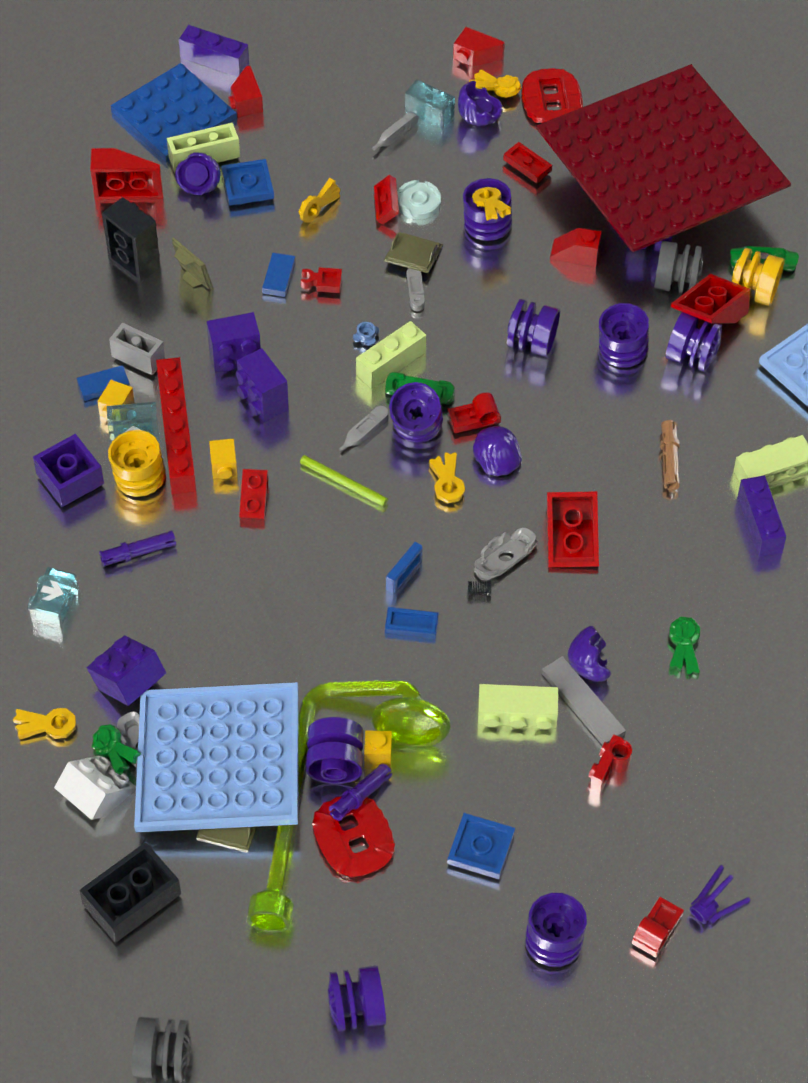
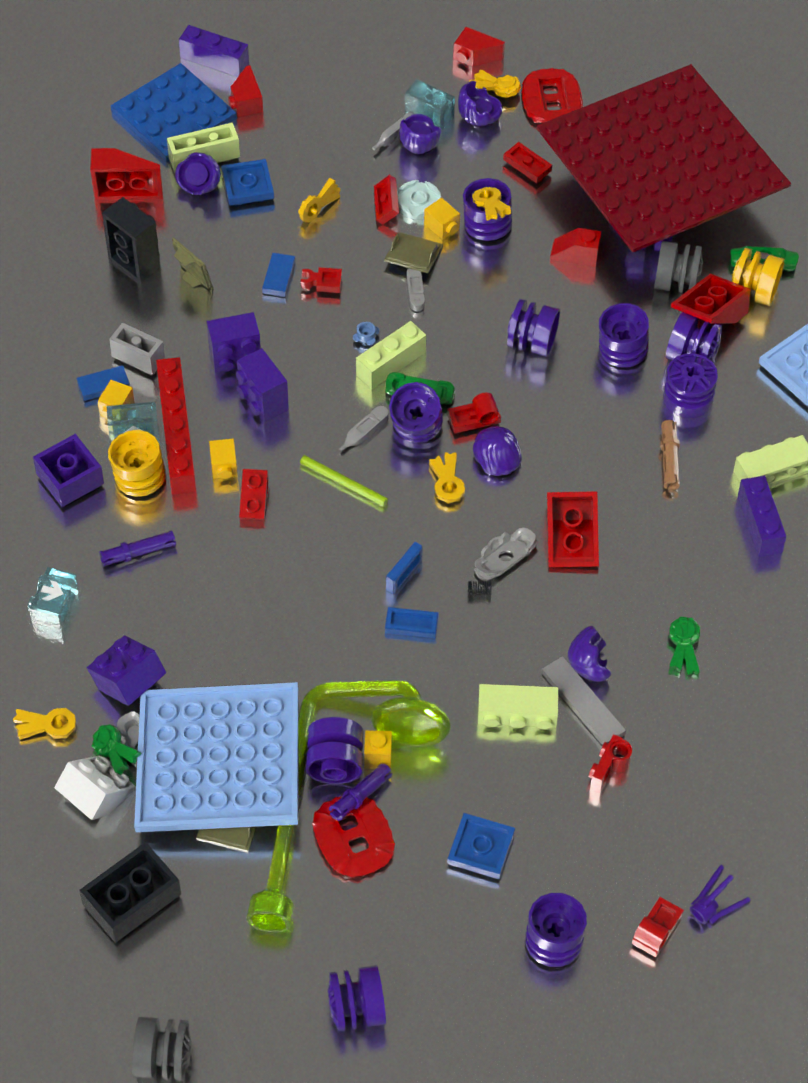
none -> dark purple piece [399,114,441,154]
none -> yellow brick [424,198,460,240]
none -> dark purple wheel [663,353,718,418]

